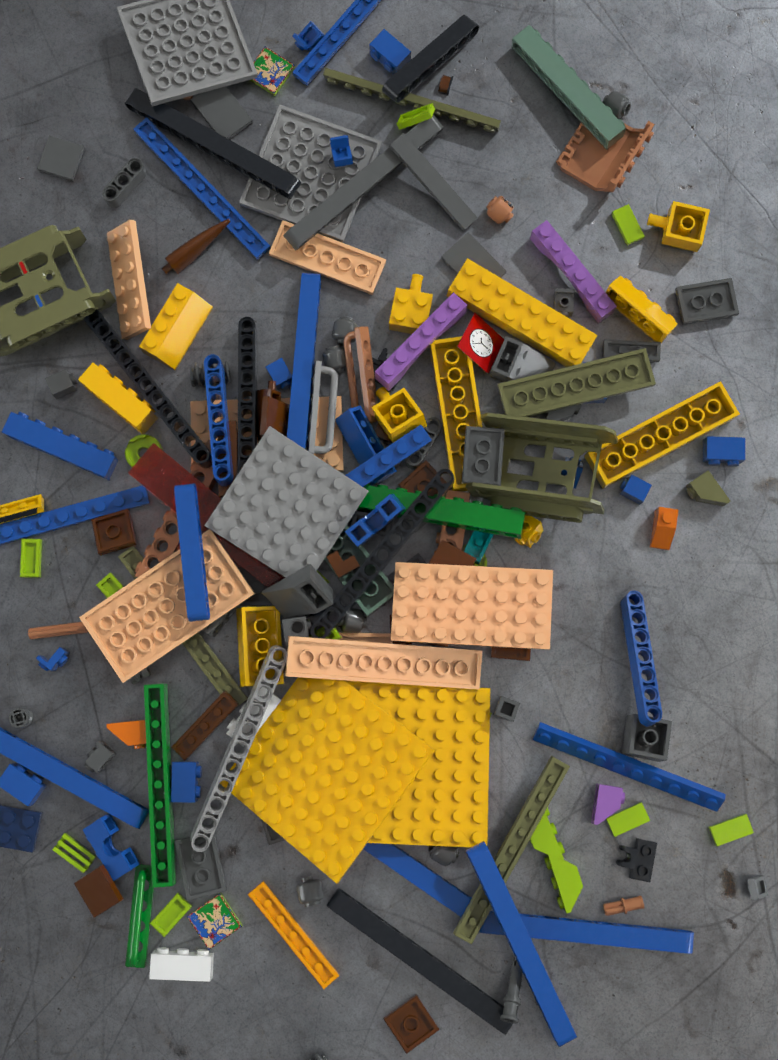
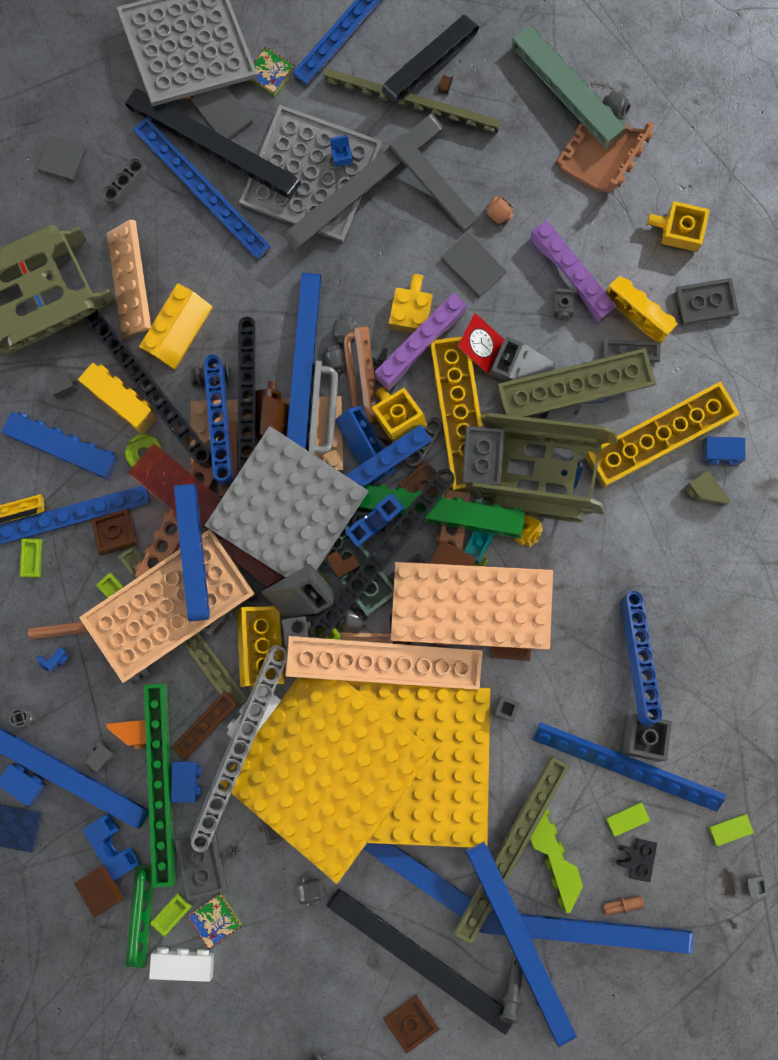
lime tile [52,833,97,873] -> none
reddish brown piece [161,218,230,274] -> none
light orange tile [248,881,339,989] -> none
blue brick [265,358,292,390] -> none
light nougat plate [269,220,386,295] -> none
blue bracket [292,21,324,52] -> none
blue brick [369,29,411,74] -> none
lime tile [397,103,435,130] -> none
dark grey head [428,846,459,866] -> none
yellow brick [446,258,598,367] -> none
medium lavender slope [591,783,625,825] -> none
lime tile [611,204,645,246] -> none
blue brick [619,474,652,505] -> none
orange slope [650,507,679,550] -> none

